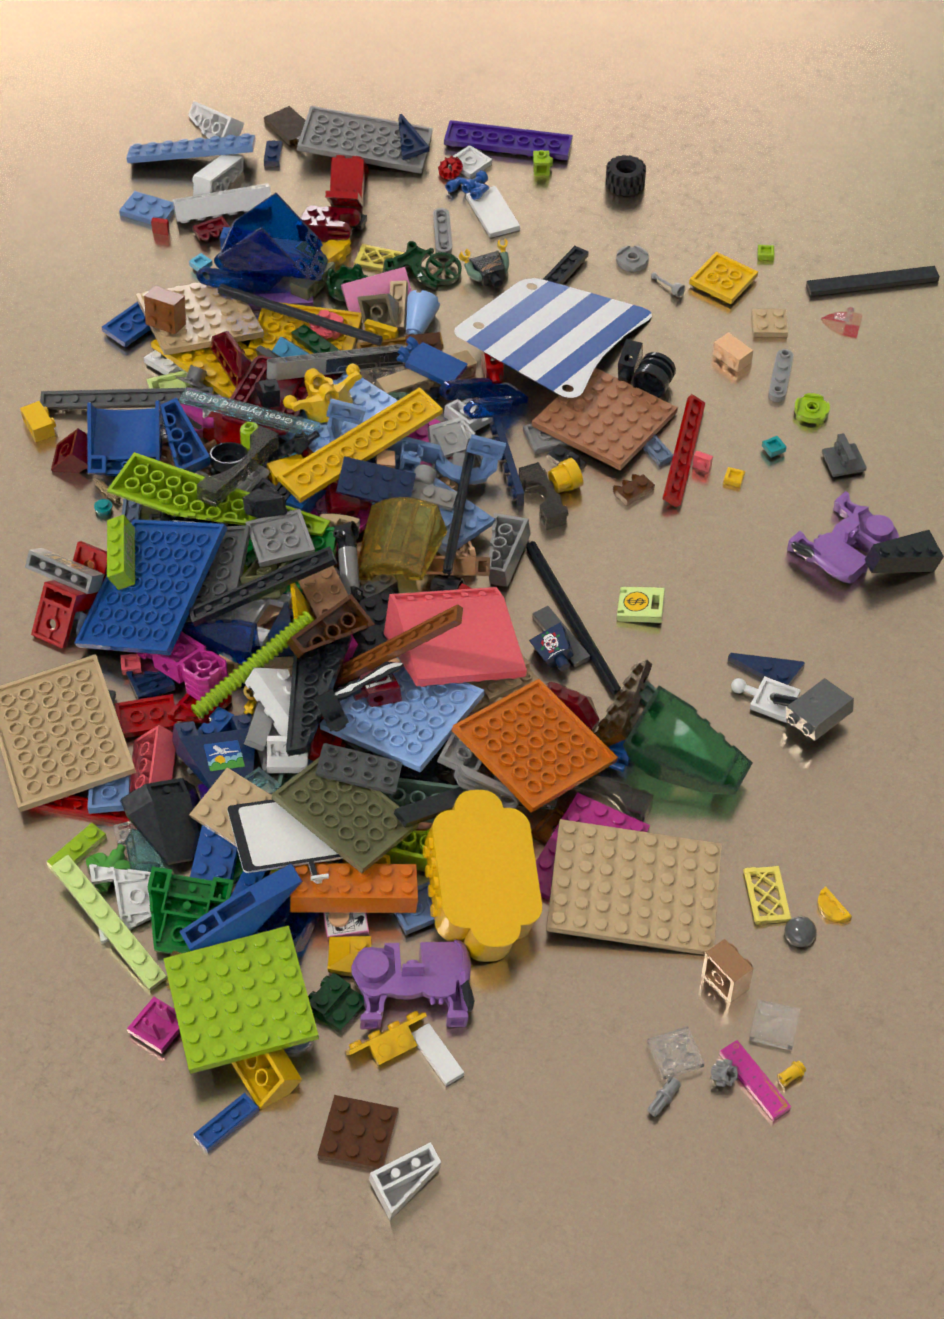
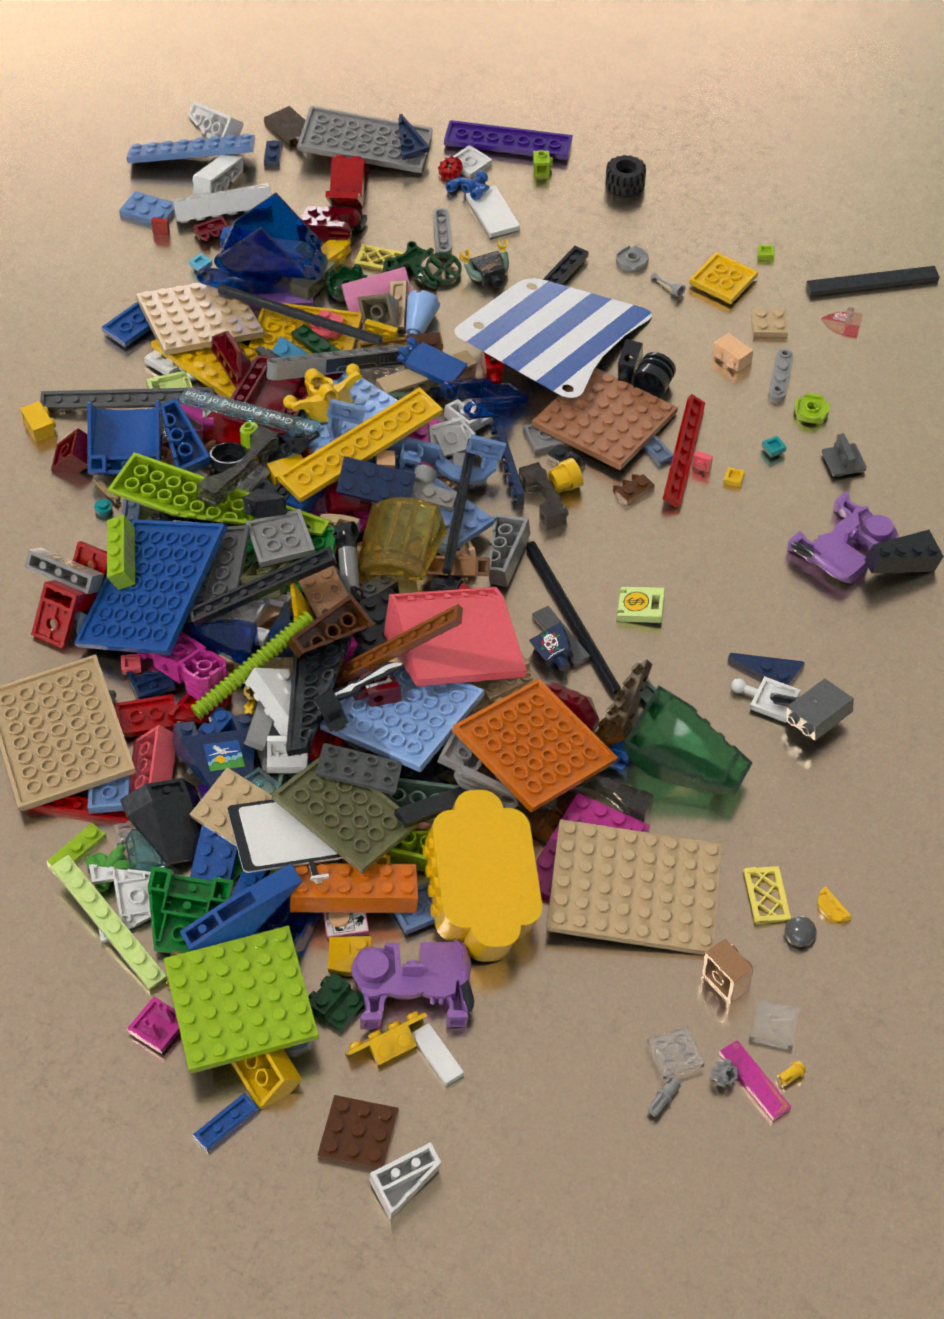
dark orange brick [144,286,186,334] -> none
flat silver wheel [175,365,207,388] -> none
black slope [254,379,280,409] -> none

